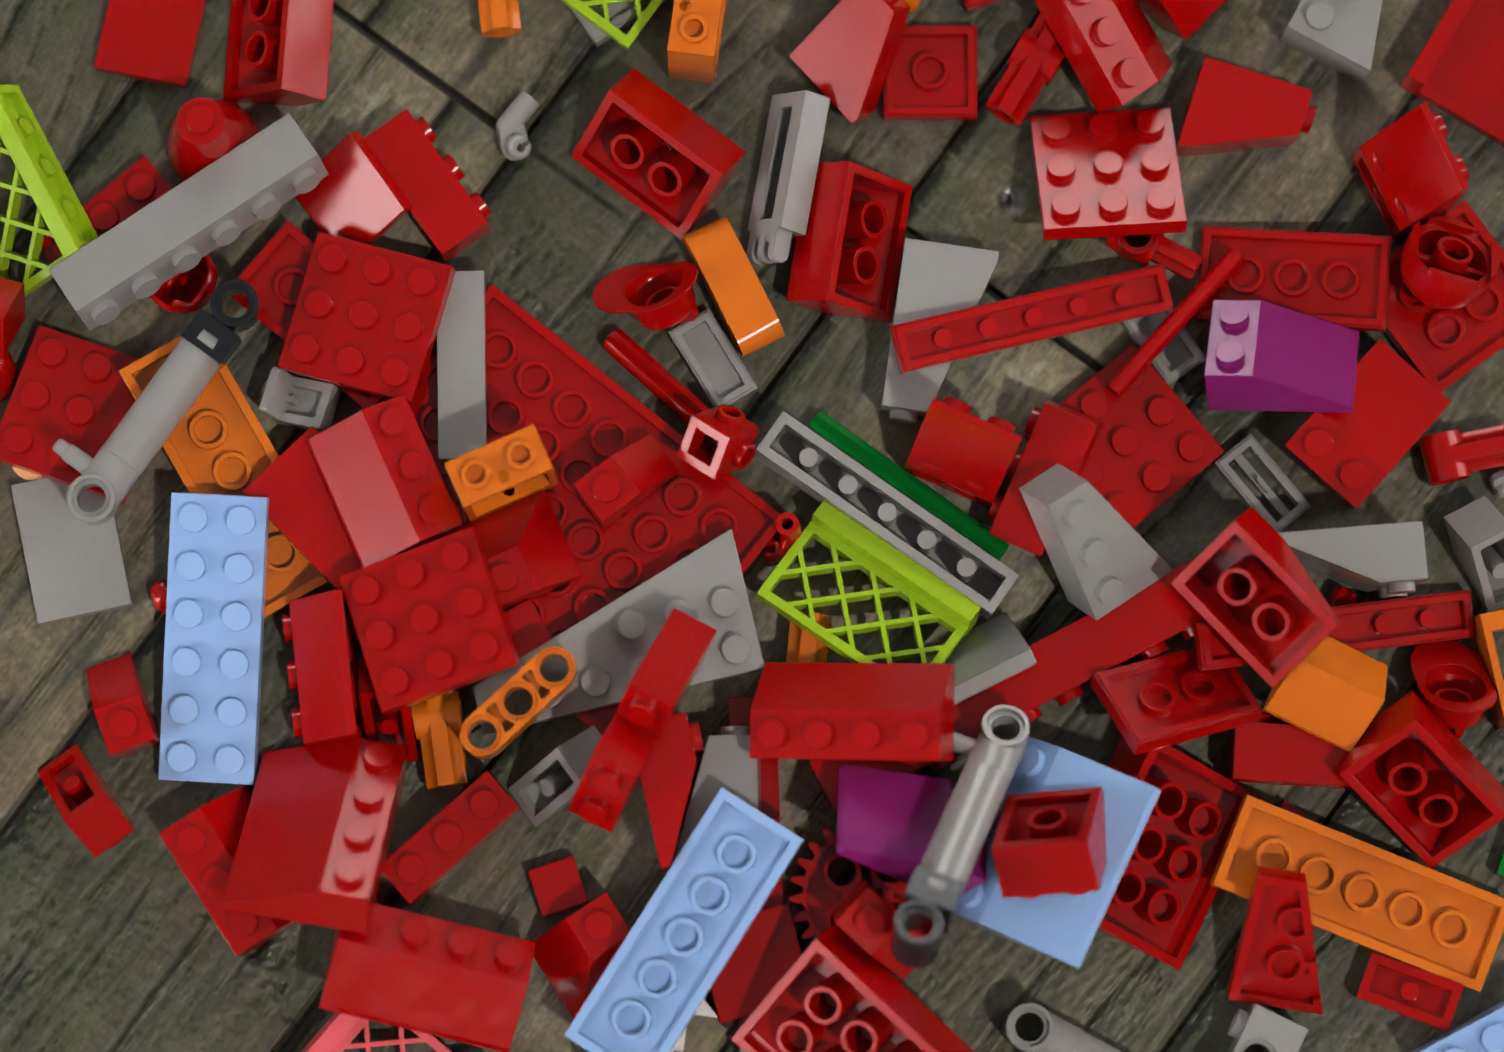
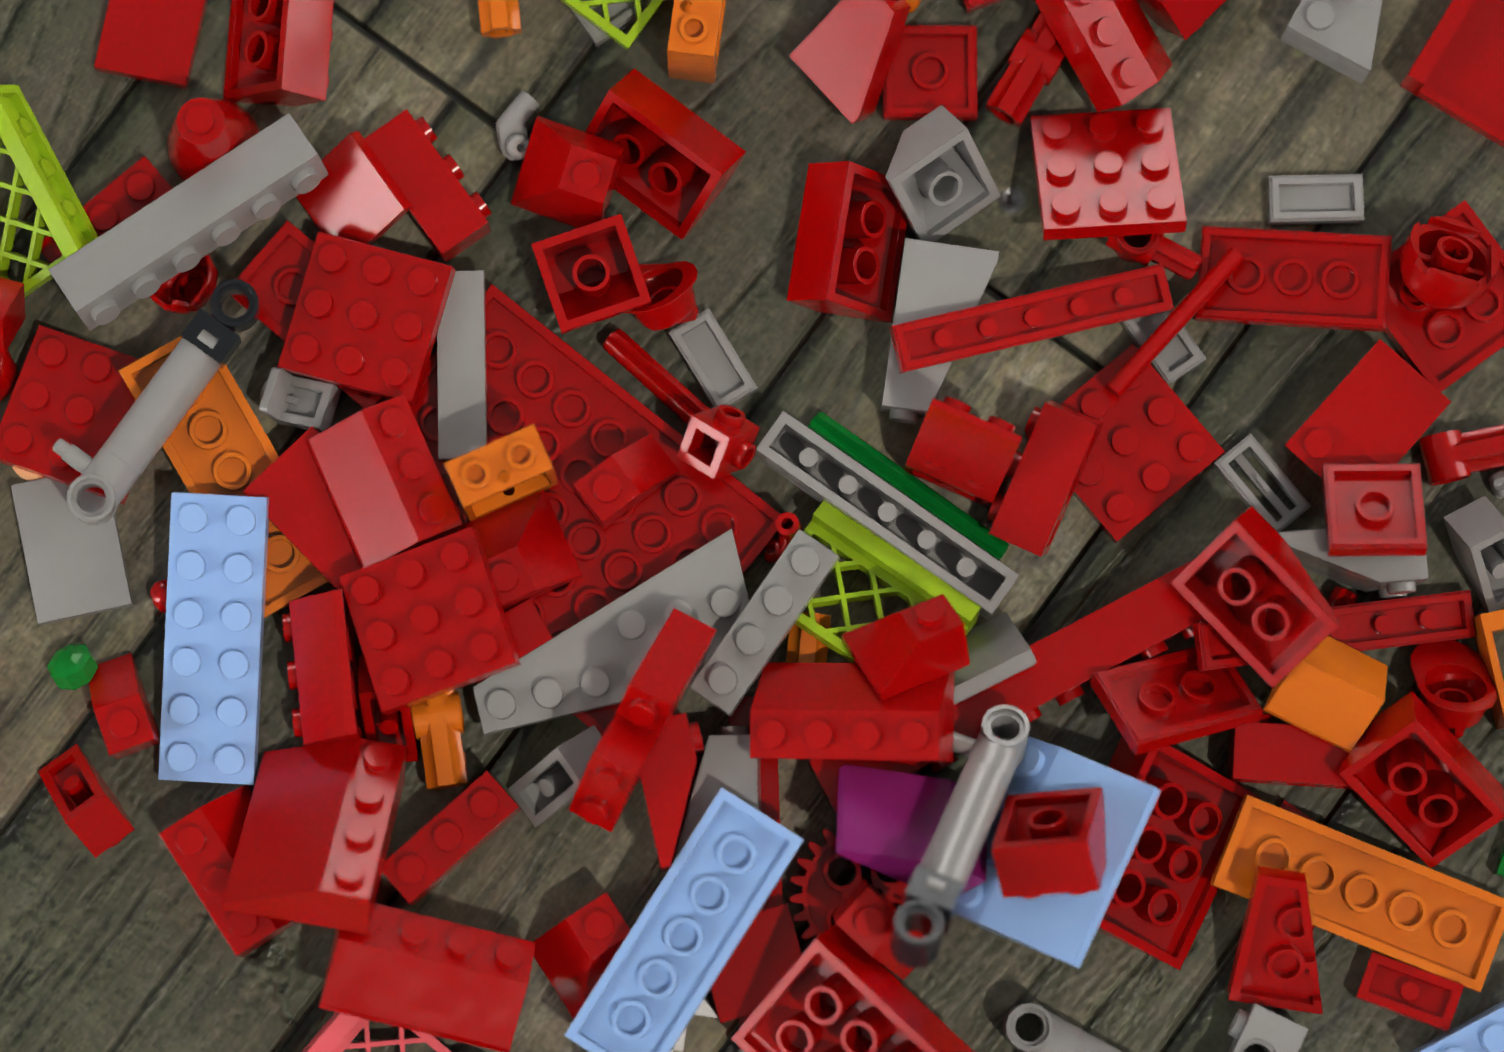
orange beam [460,646,578,759] -> none
red tile [528,856,589,917] -> none
orange beam [682,216,786,357] -> none
light grey hinge [746,90,830,265] -> none
light grey wedge [1019,463,1173,621] -> none
red slope [1176,56,1317,157] -> none
magenta slope [1204,300,1360,413] -> none
red slope [1351,102,1470,240] -> none
none -> green tile [47,643,98,690]
none -> red slope [510,116,627,228]
none -> red slope [531,214,652,334]
none -> light grey plate [690,529,840,717]
none -> red slope [841,594,970,701]
none -> light grey slope [885,105,1001,242]
none -> light grey tile [1267,174,1364,225]
none -> red tile [1322,463,1428,556]

